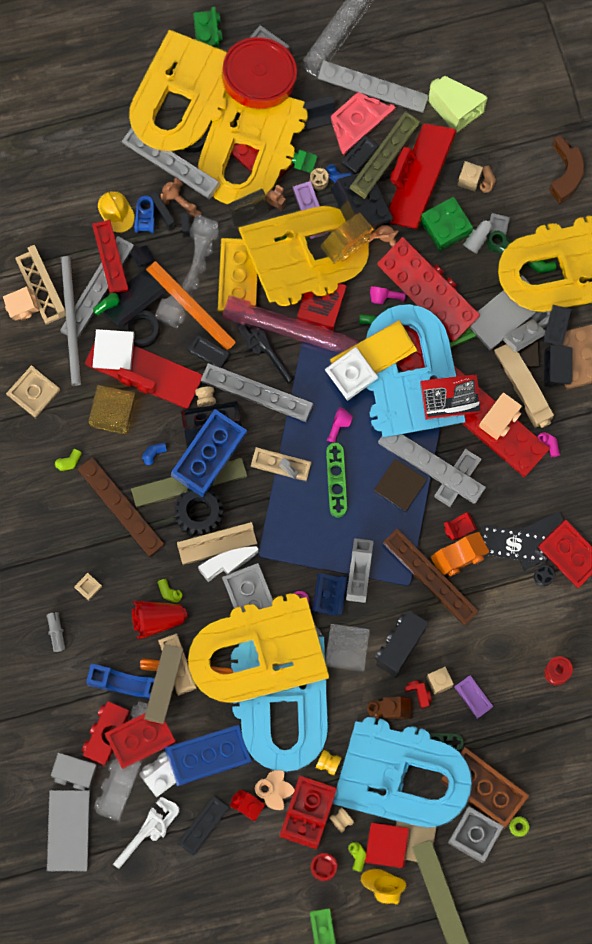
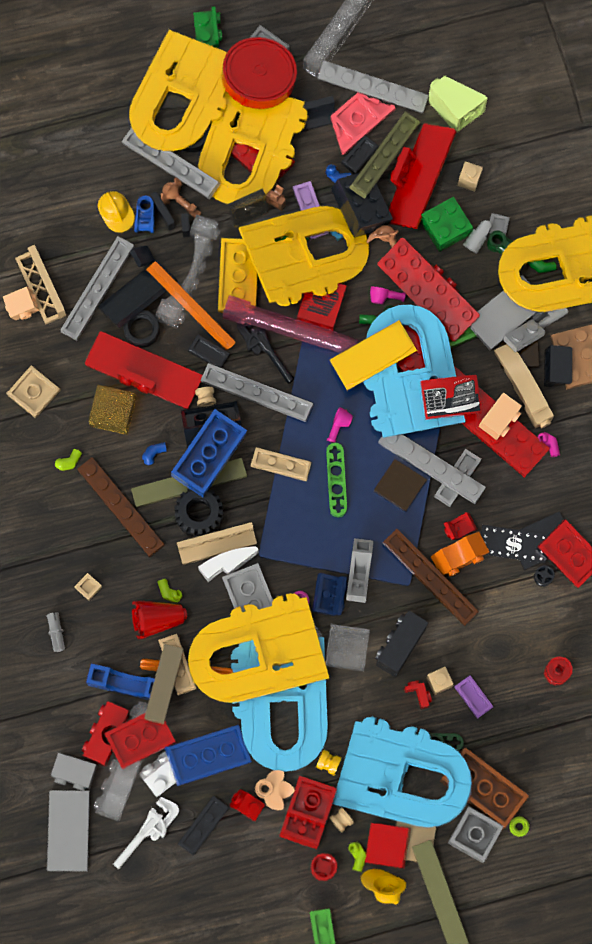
light grey piece [61,256,81,386] -> none
red tile [92,220,129,294] -> none
green arm [93,293,120,315] -> none
white tile [93,330,135,371] -> none
light grey tile [279,458,298,479] -> none
green bracket [292,150,317,173] -> none
tan wheel [310,168,329,191] -> none
clear yellow brick [320,212,374,264] -> none
white tile [325,347,378,401] -> none
reddish brown brick [367,697,411,720] -> none
medium nougat arm [480,166,496,193] -> none
black plate [543,304,572,346] -> none
reddish brown arch [549,135,584,205] -> none

